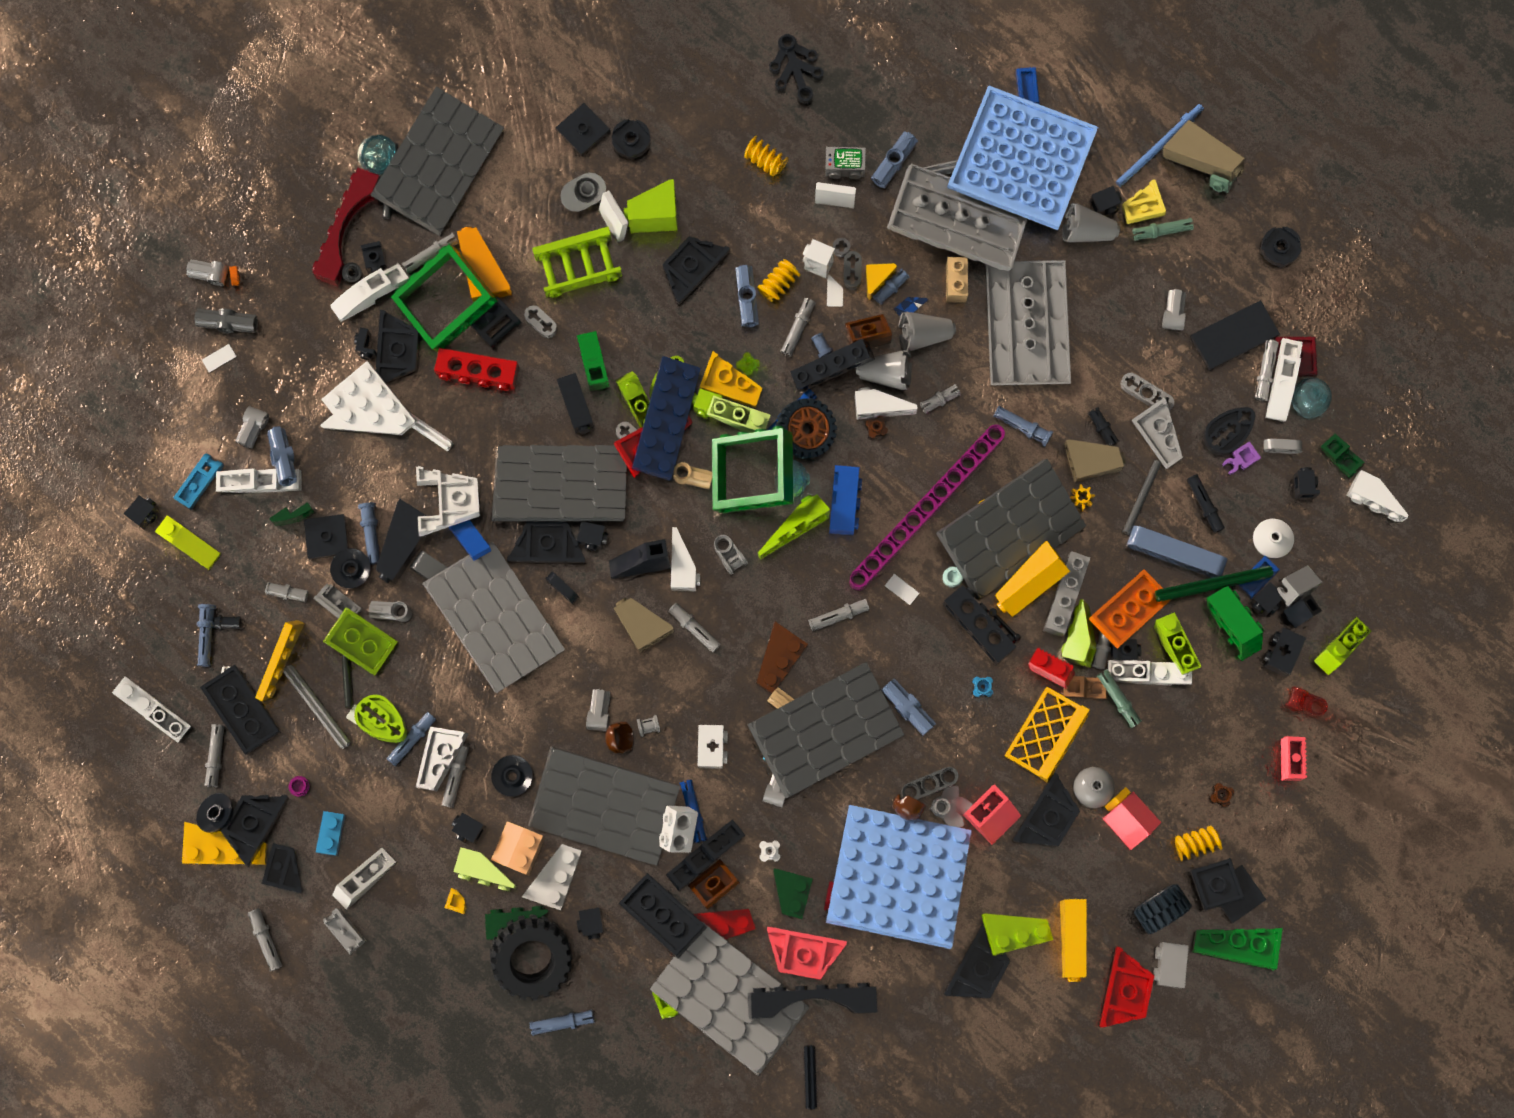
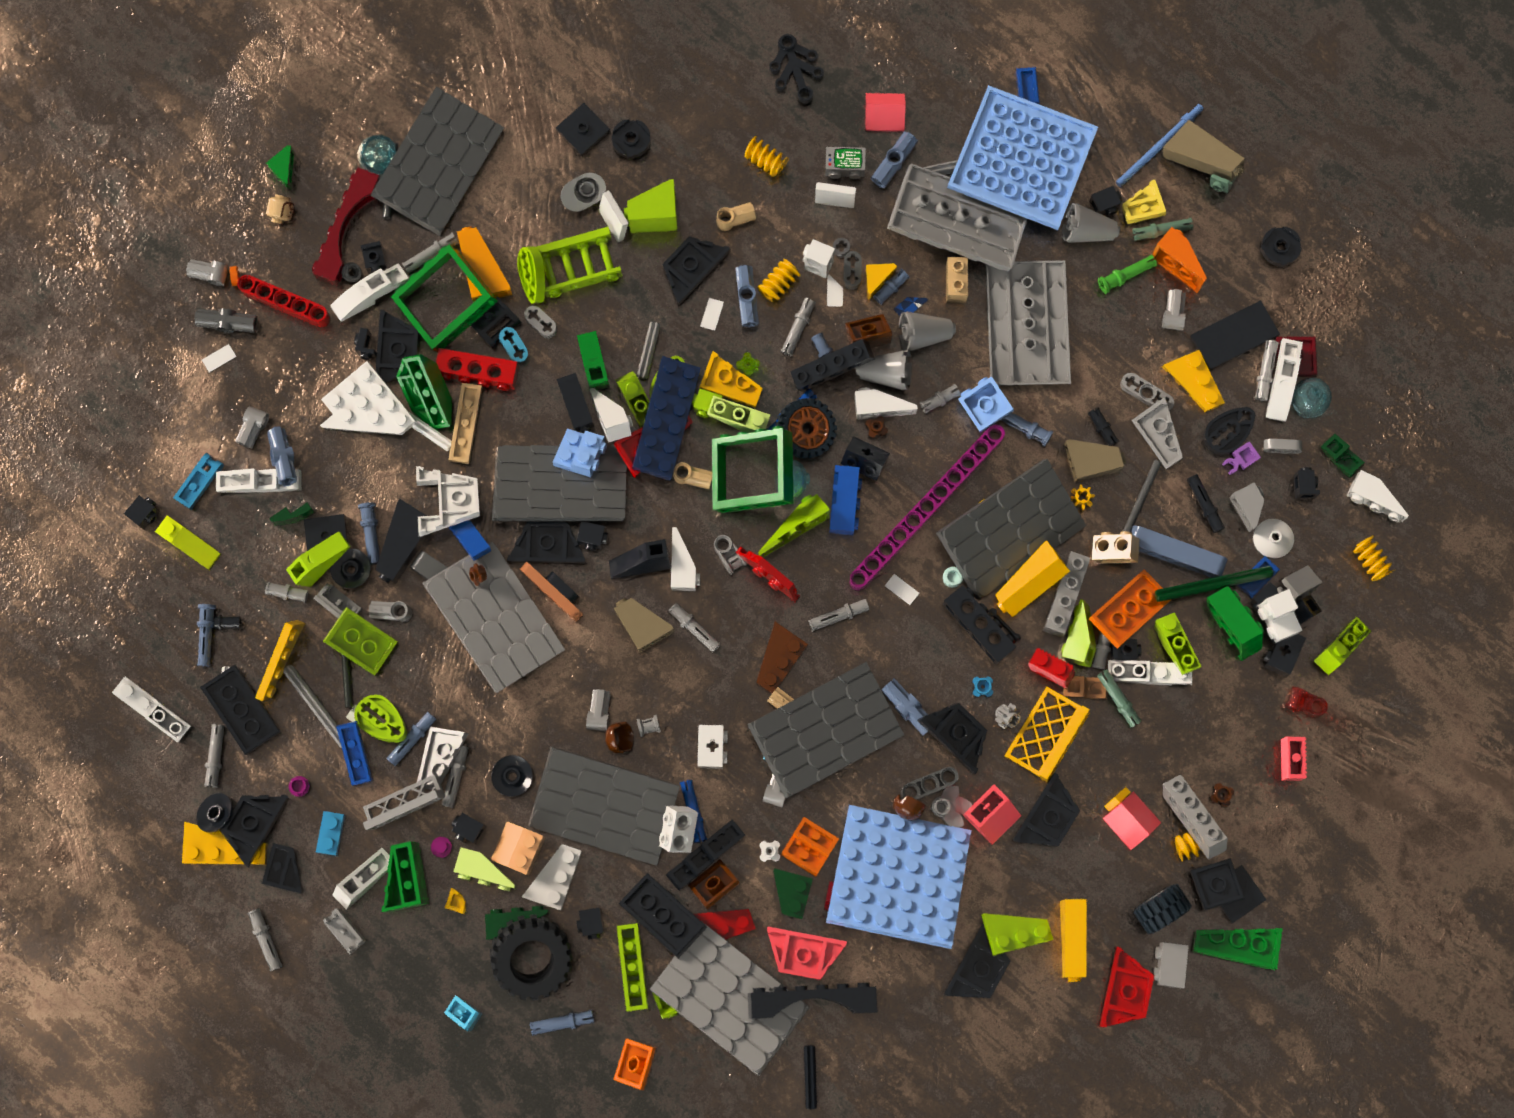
light grey cylinder [1073,767,1115,809] -> none
none -> red beam [237,275,331,328]
none -> green slope [266,145,295,190]
none -> tan head [266,194,294,224]
none -> lime slope [286,531,351,587]
none -> blue tile [336,720,373,786]
none -> light grey fence [363,774,445,830]
none -> green wedge [381,841,429,912]
none -> green wedge [396,354,452,429]
none -> magenta plate [431,837,452,858]
none -> medium azure slope [444,995,483,1031]
none -> tan plate [449,383,483,464]
none -> reddish brown plate [469,563,487,586]
none -> medium azure beam [499,327,528,363]
none -> lime piece [517,246,545,304]
none -> nougat beam [520,562,583,622]
none -> light blue plate [553,428,607,478]
none -> white slope [589,388,633,443]
none -> orange slope [614,1039,657,1090]
none -> lime brick [617,923,649,1011]
none -> light grey axle [637,322,660,379]
none -> white sticker [700,298,724,331]
none -> tan piece [716,202,756,231]
none -> red wing [735,546,800,603]
none -> orange slope [781,817,839,877]
none -> black brick [840,437,890,481]
none -> coral slope [865,93,906,132]
none -> black wing [917,703,987,774]
none -> light blue plate [958,376,1014,433]
none -> light grey gear [995,703,1021,729]
none -> tan brick [1092,531,1139,564]
none -> bright green pin [1098,255,1157,294]
none -> orange slope [1152,227,1207,293]
none -> yellow wing [1162,350,1225,412]
none -> light grey brick [1163,775,1227,860]
none -> light grey slope [1229,482,1264,533]
none -> white brick [1258,589,1302,643]
none -> yellow piece [1353,535,1396,581]

